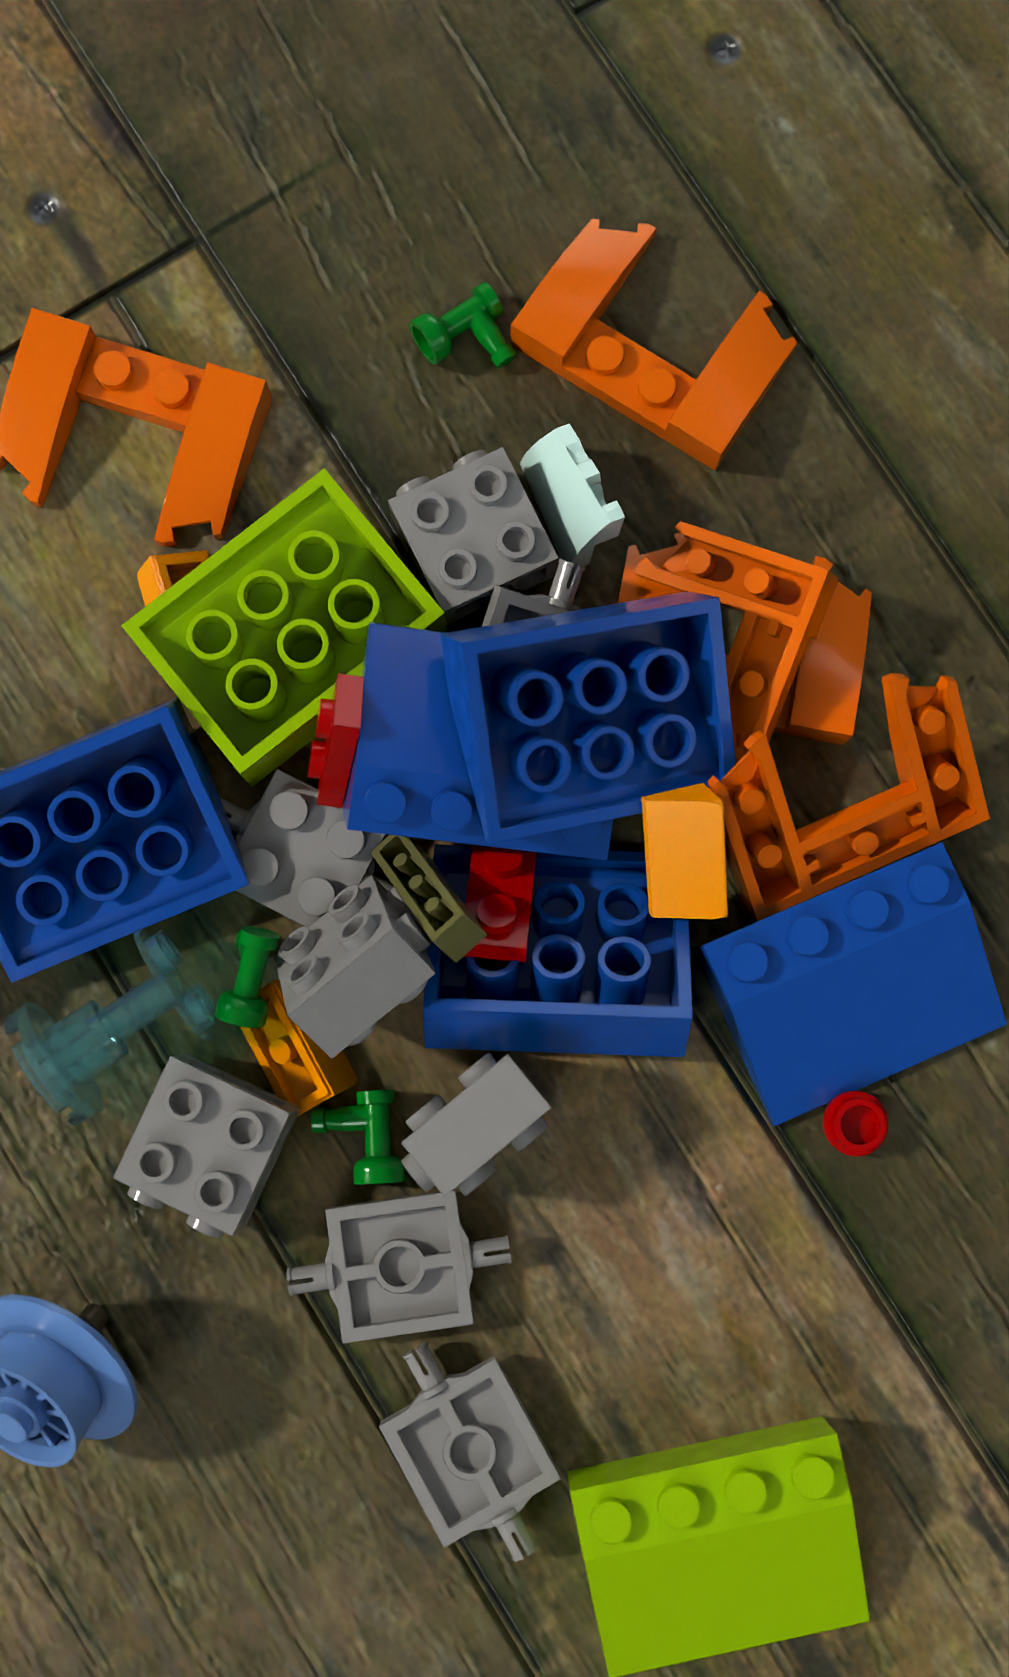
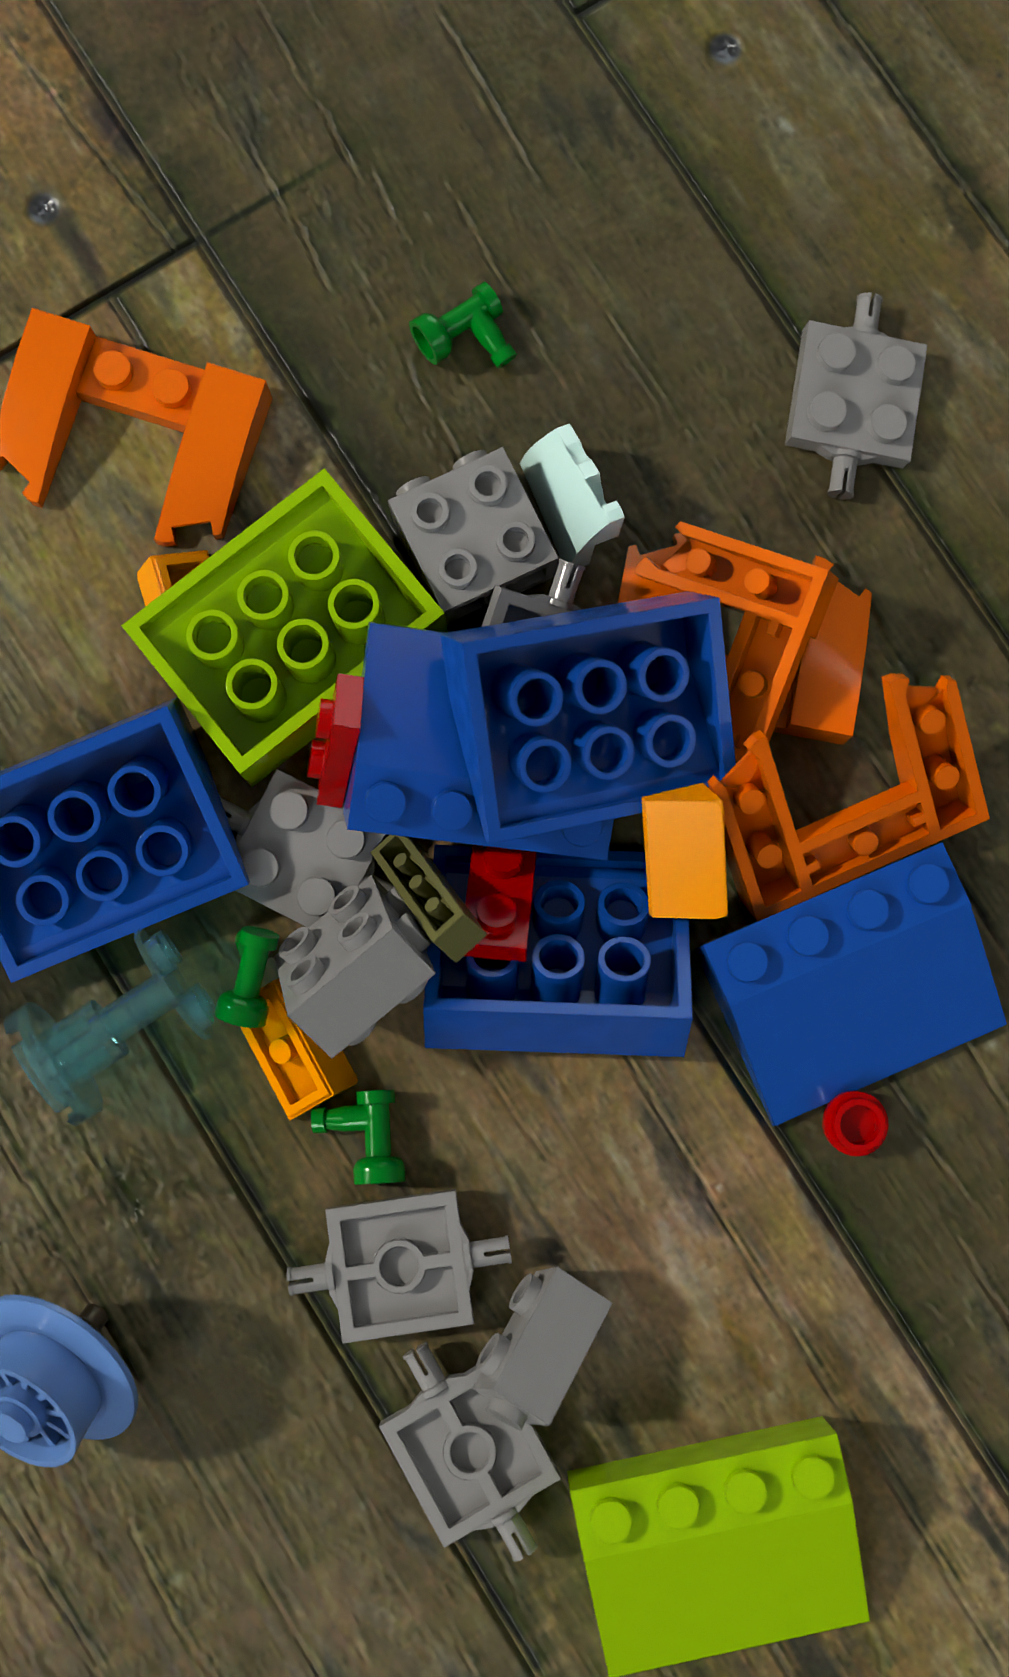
light grey brick [113,1053,301,1238] -> none
light grey brick [401,1052,551,1197] -> none
orange wedge [511,218,797,471] -> none
none -> light grey brick [473,1267,612,1430]
none -> light grey plate [785,292,927,500]

